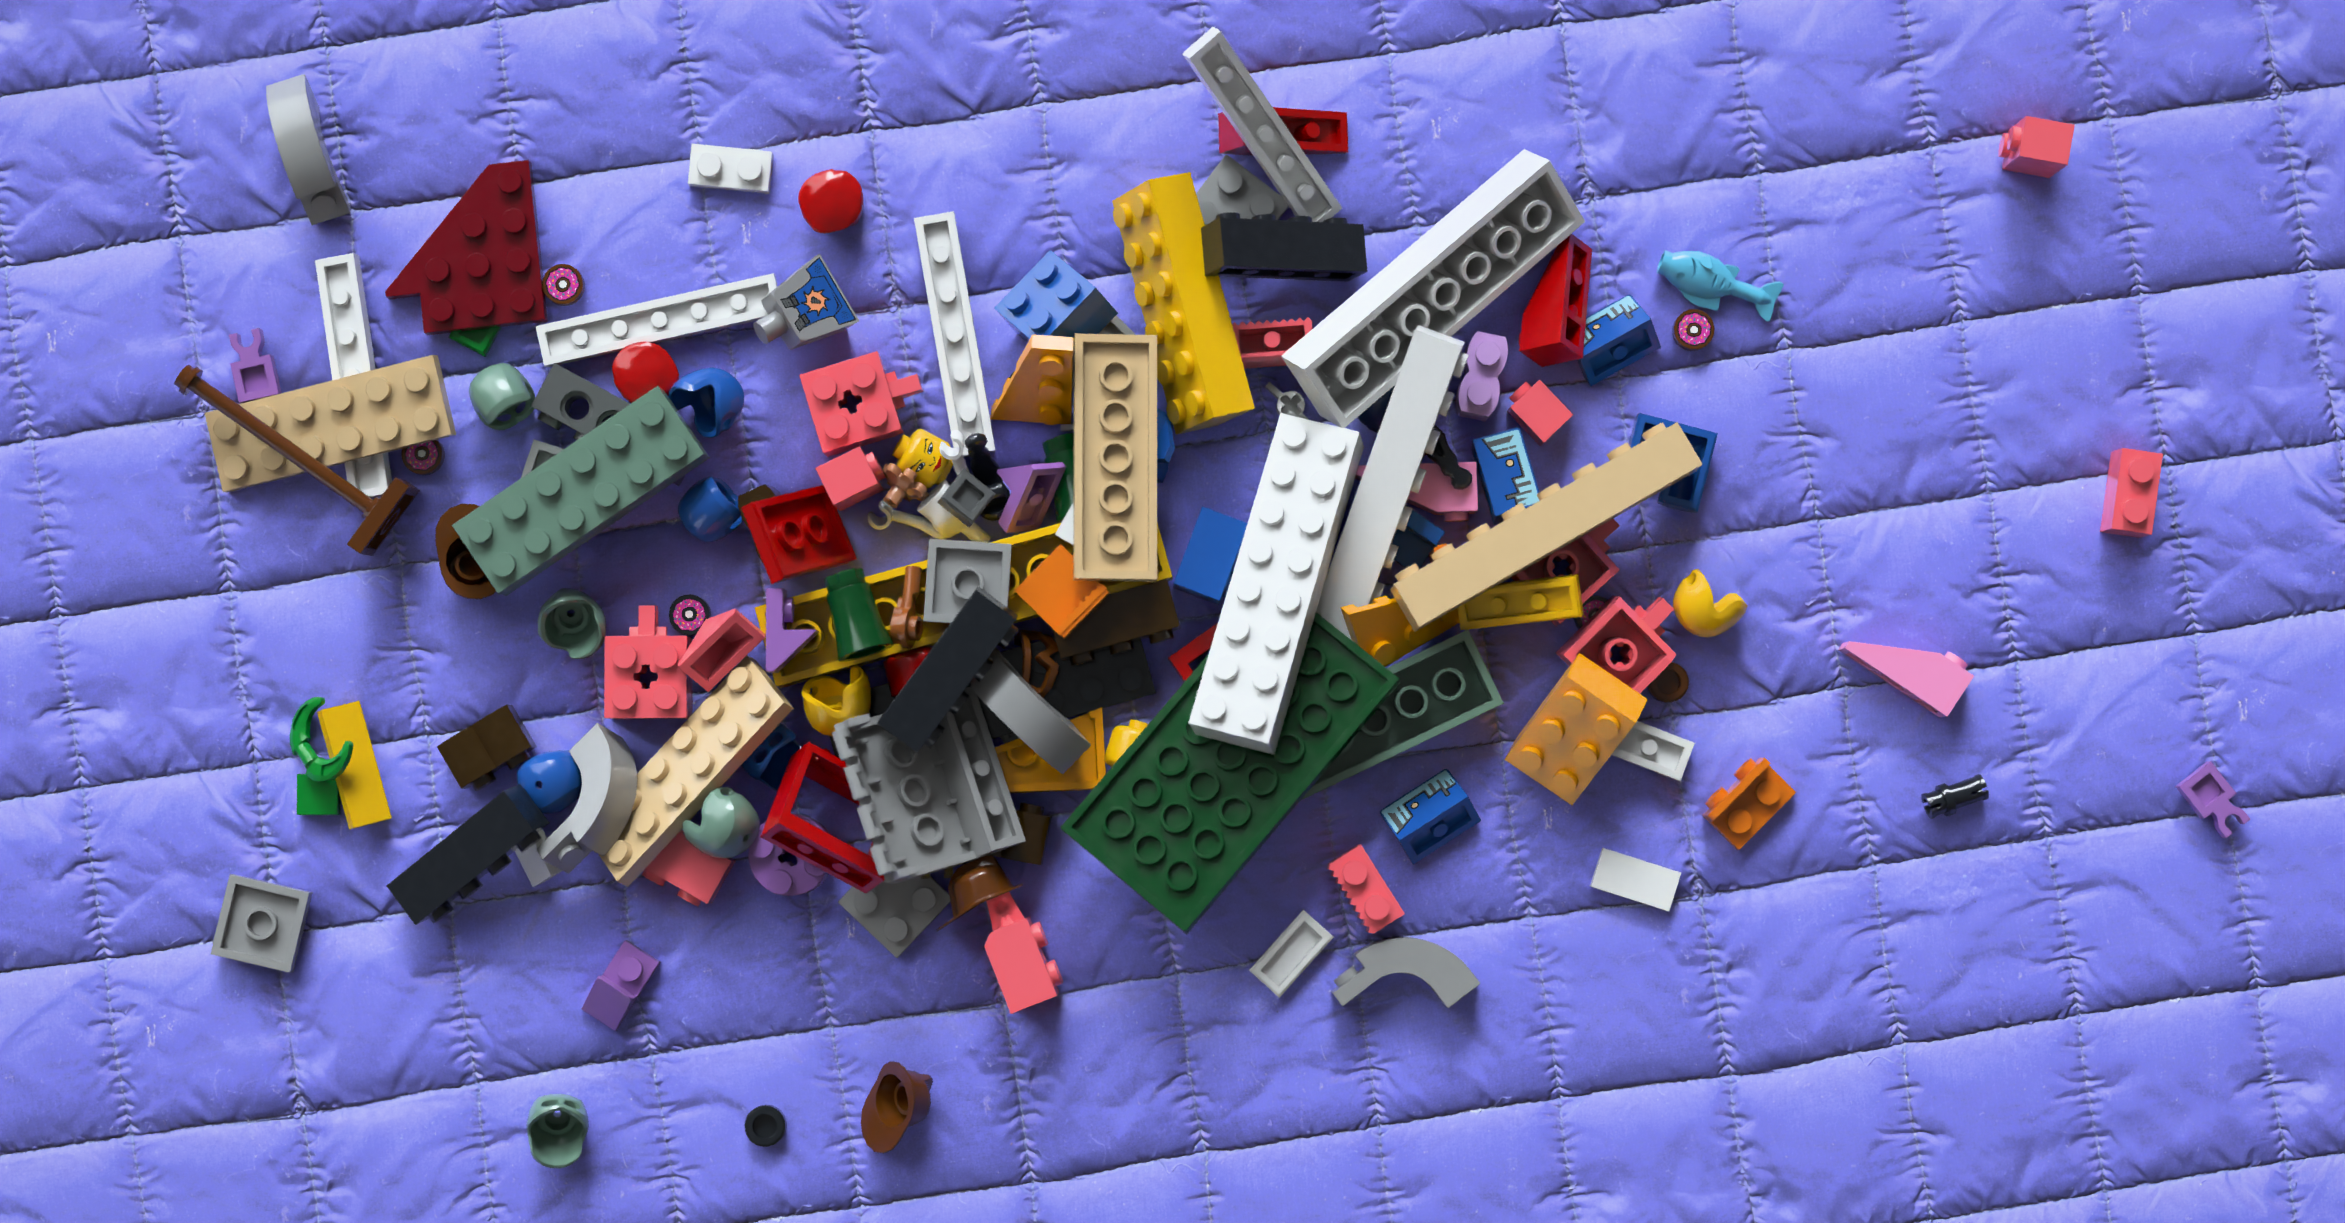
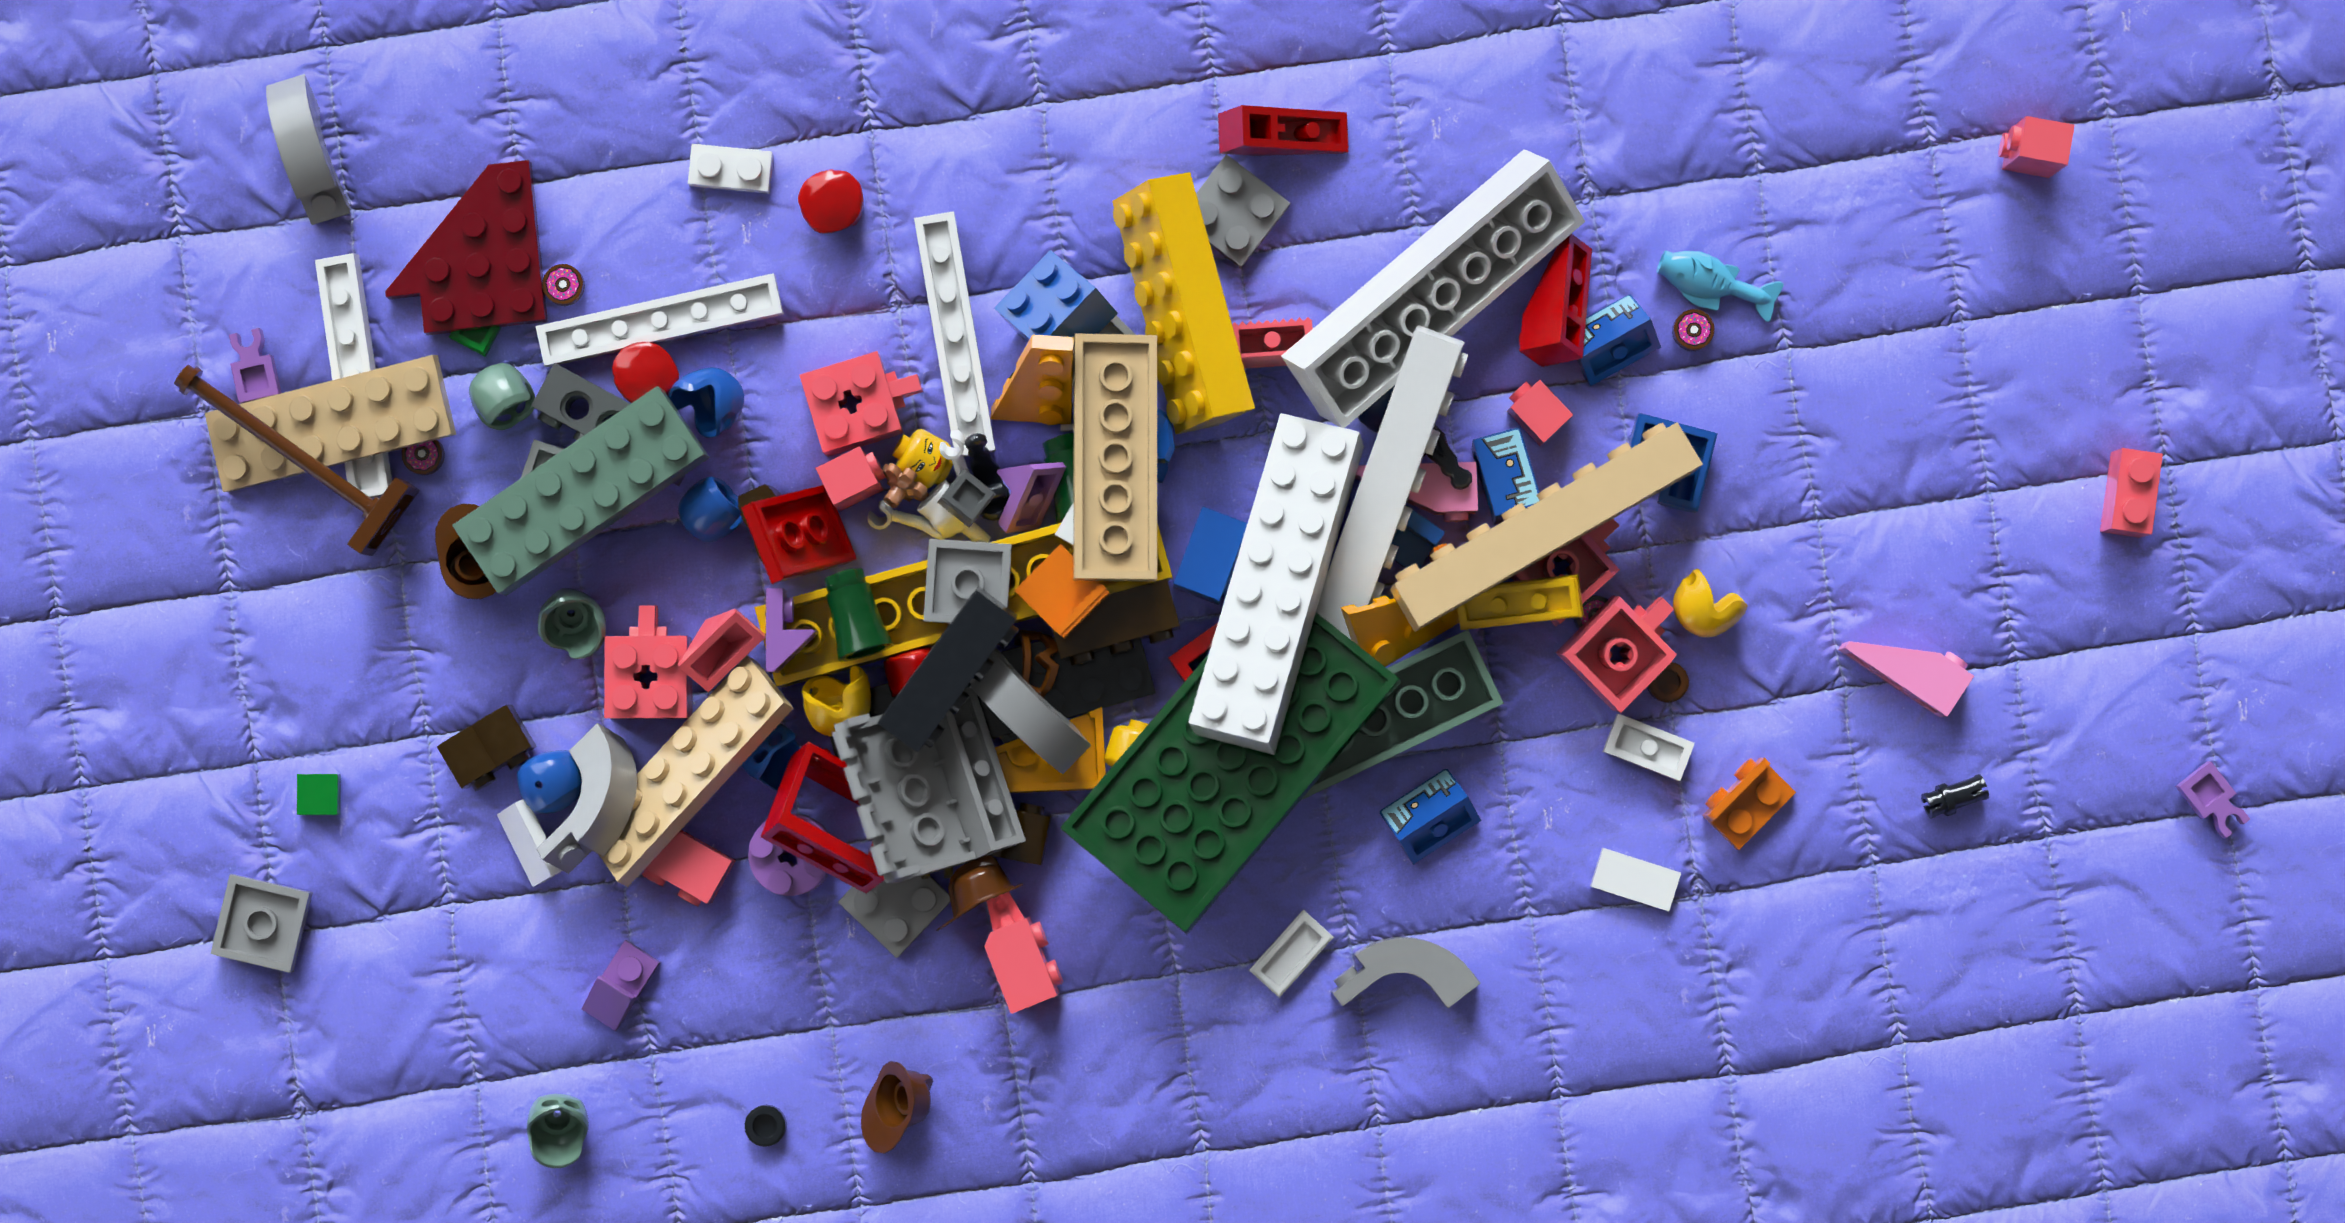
green piece [289,697,353,782] -> none
yellow tile [317,701,392,830] -> none
black brick [386,784,549,925] -> none
tile [669,594,711,636] -> none
sand green helmet [683,787,760,858] -> none
torso [753,254,859,350] -> none
dark orange plate [890,566,923,648] -> none
white plate [1182,27,1342,222] -> none
black brick [1201,212,1368,282] -> none
white piece [1265,382,1309,420] -> none
coral brick [1327,844,1405,934] -> none
lavender brick [1455,331,1508,421] -> none
light orange brick [1504,653,1648,805] -> none

